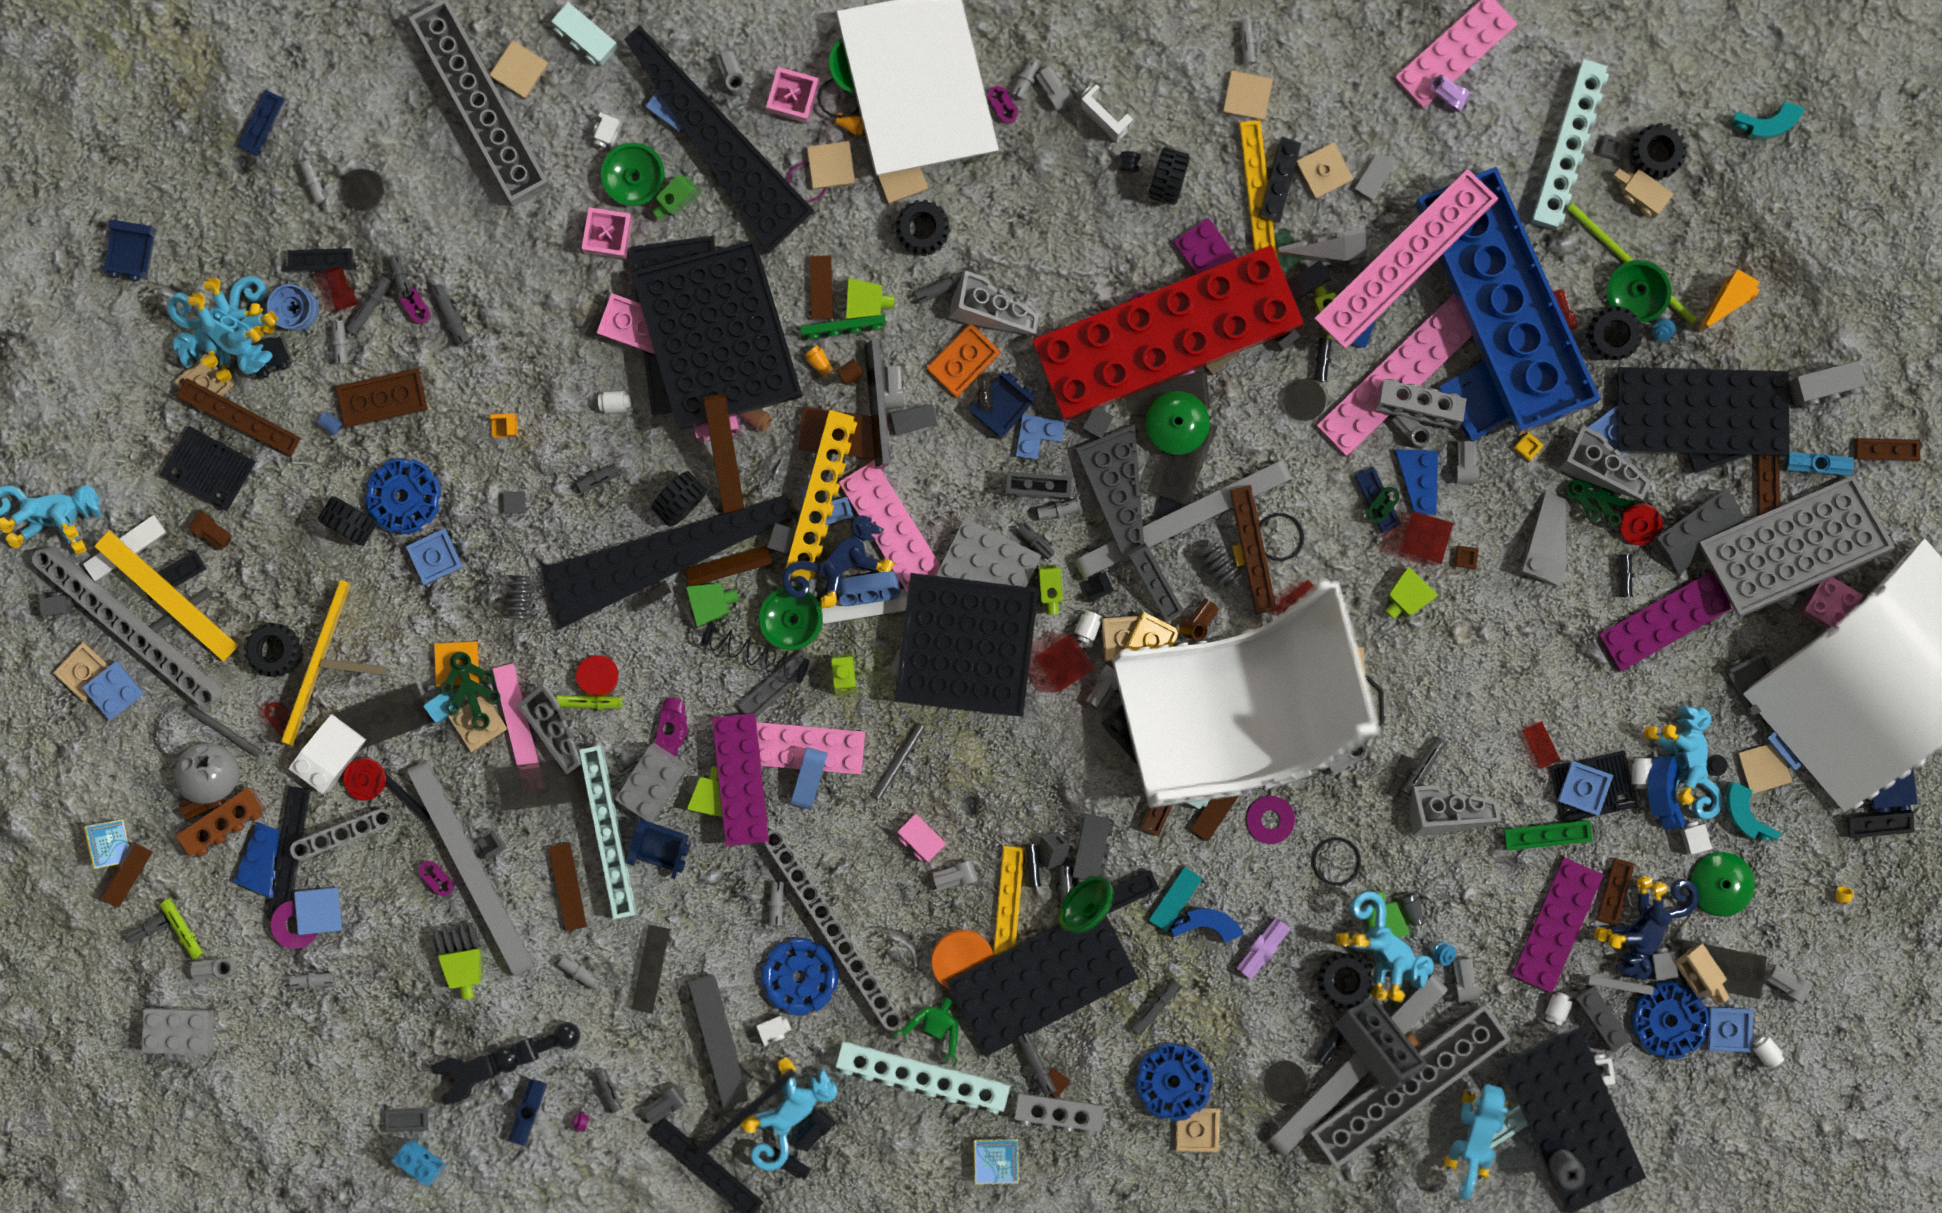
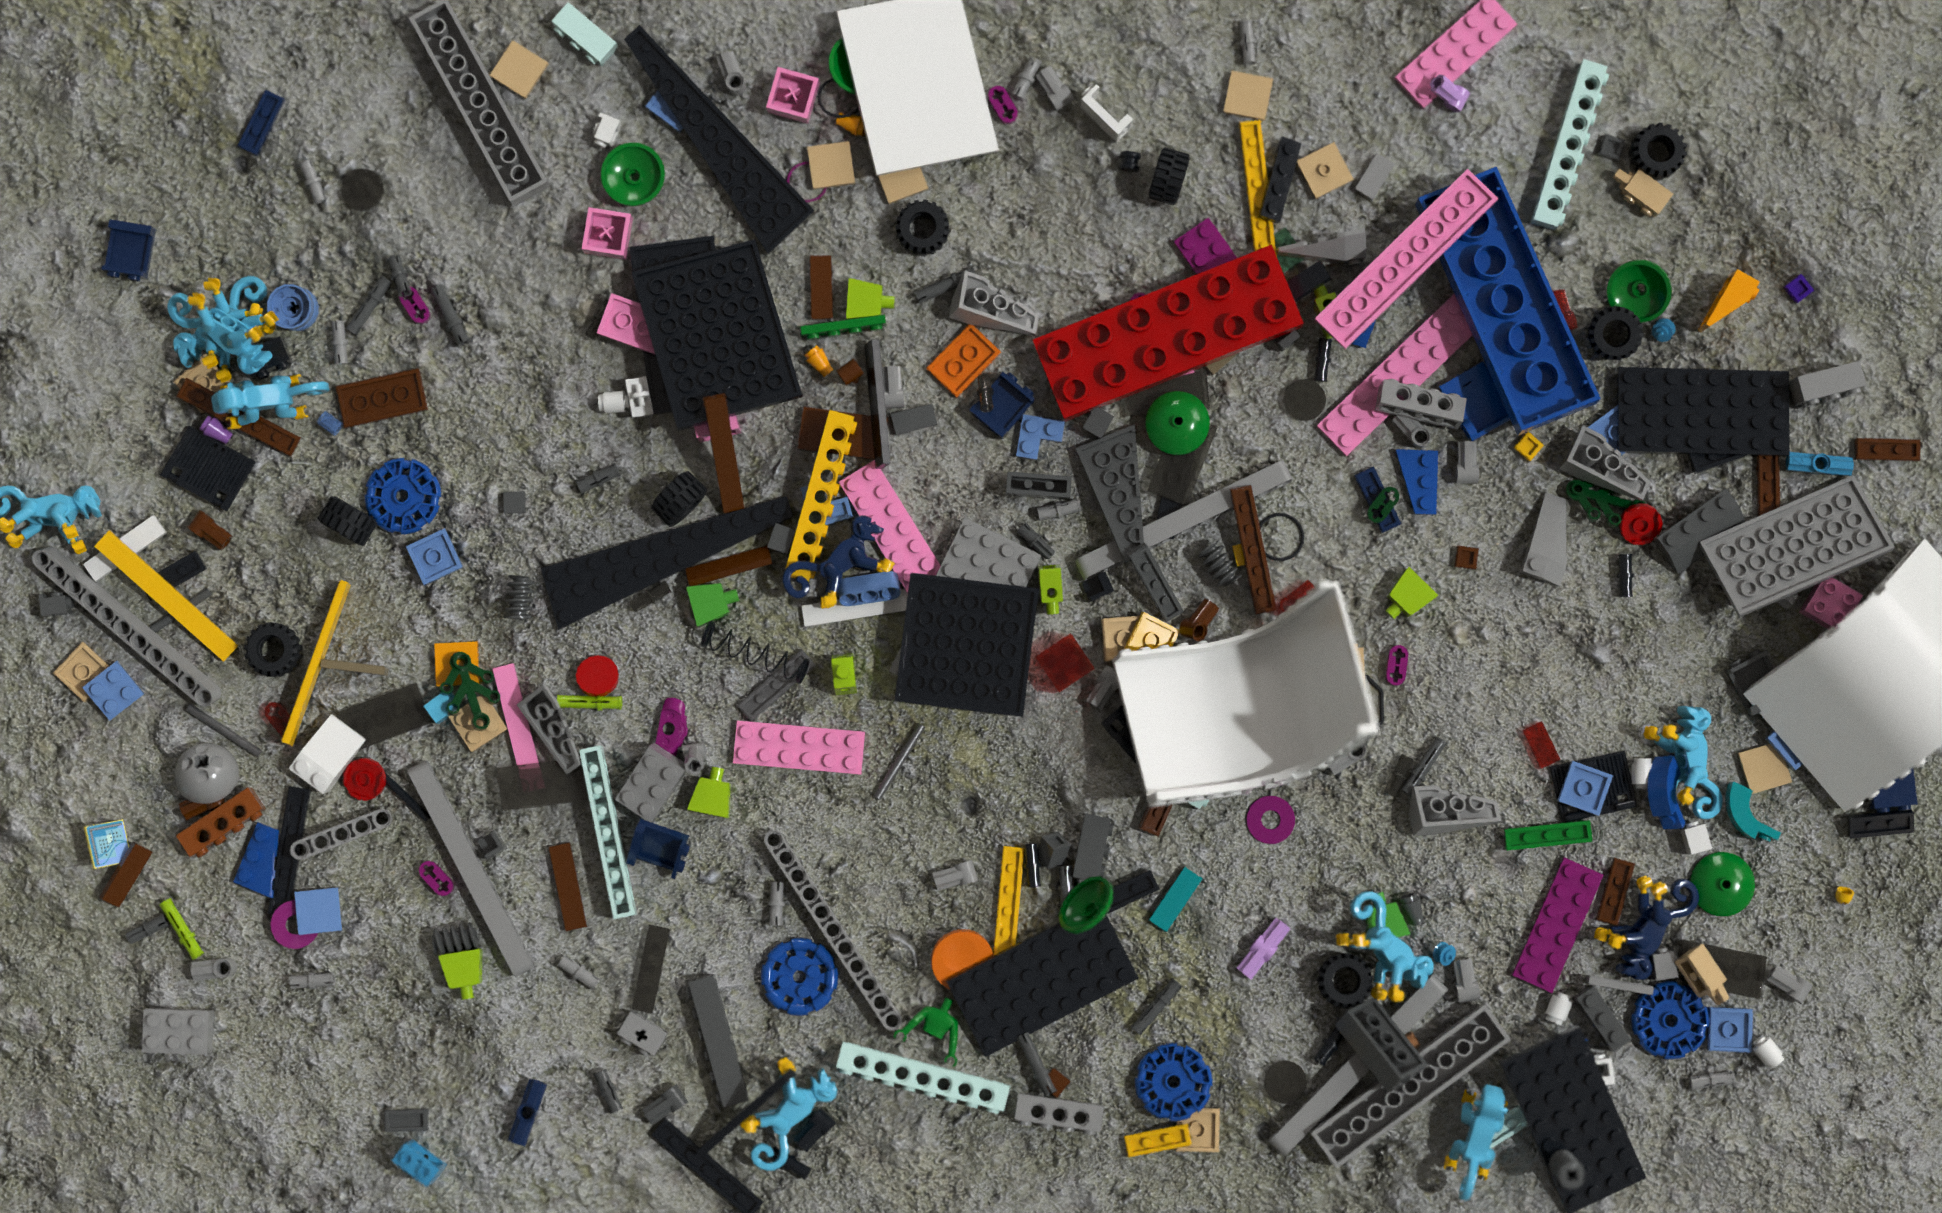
black plate [288,248,353,273] -> none
clear red piece [324,266,358,311] -> none
black piece [430,1022,581,1105] -> none
light orange panel [489,413,518,438] -> none
magenta plate [572,1111,589,1133] -> none
bright green torso [652,174,701,220] -> none
magenta plate [712,713,769,847] -> none
medium nougat cone [740,409,773,432] -> none
white brick [757,1015,791,1046] -> none
green dish [759,586,823,651] -> none
medium blue beam [790,747,828,810] -> none
bright pink brick [898,814,946,862] -> none
piece [974,1139,1019,1184] -> none
white brick [1074,610,1101,643] -> none
blue arch [1170,908,1244,943] -> none
reddish brown tile [1191,795,1239,841] -> none
black piece [1313,837,1361,886] -> none
clear red brick [1398,511,1453,566] -> none
lime piece [1567,203,1697,324] -> none
magenta plate [1598,572,1732,672] -> none
black plate [1706,755,1728,776] -> none
teal arch [1730,101,1805,140] -> none
none -> medium lavender cone [199,416,233,444]
none -> medium azure animal [212,374,330,430]
none -> light grey brick [617,1010,669,1057]
none -> white hips [625,376,653,418]
none -> light grey piece [682,742,707,775]
none -> yellow tile [1124,1123,1192,1158]
none -> magenta beam [1385,645,1408,686]
none -> light grey pin [1689,1071,1735,1090]
none -> dark purple tile [1783,274,1814,304]

